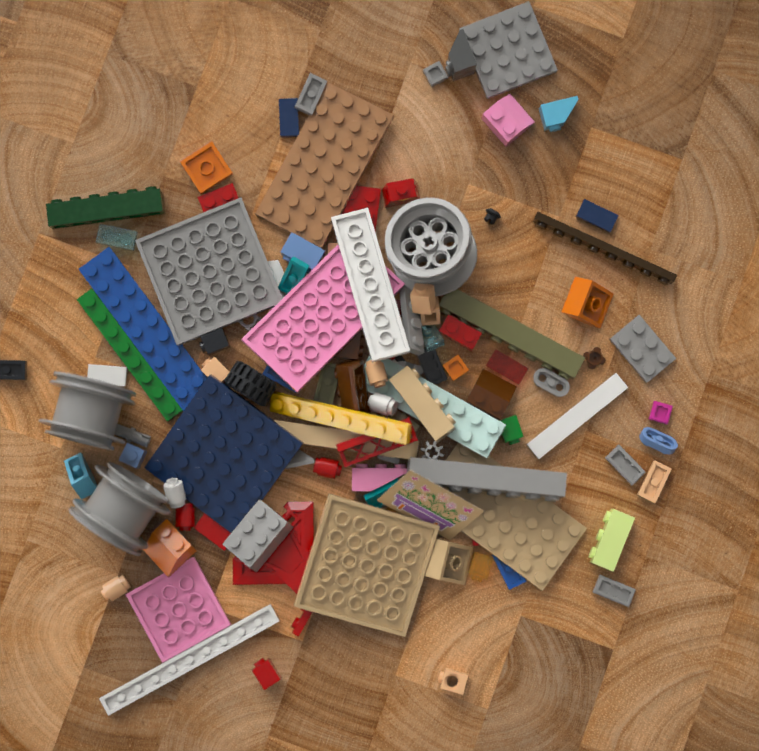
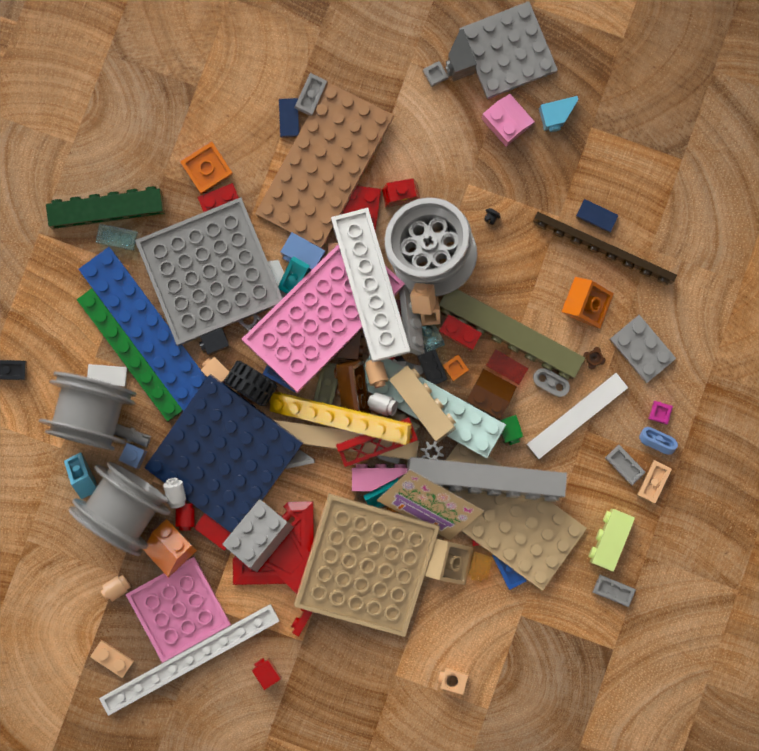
red brick [313,457,342,479] -> none
none -> light nougat plate [90,640,134,678]

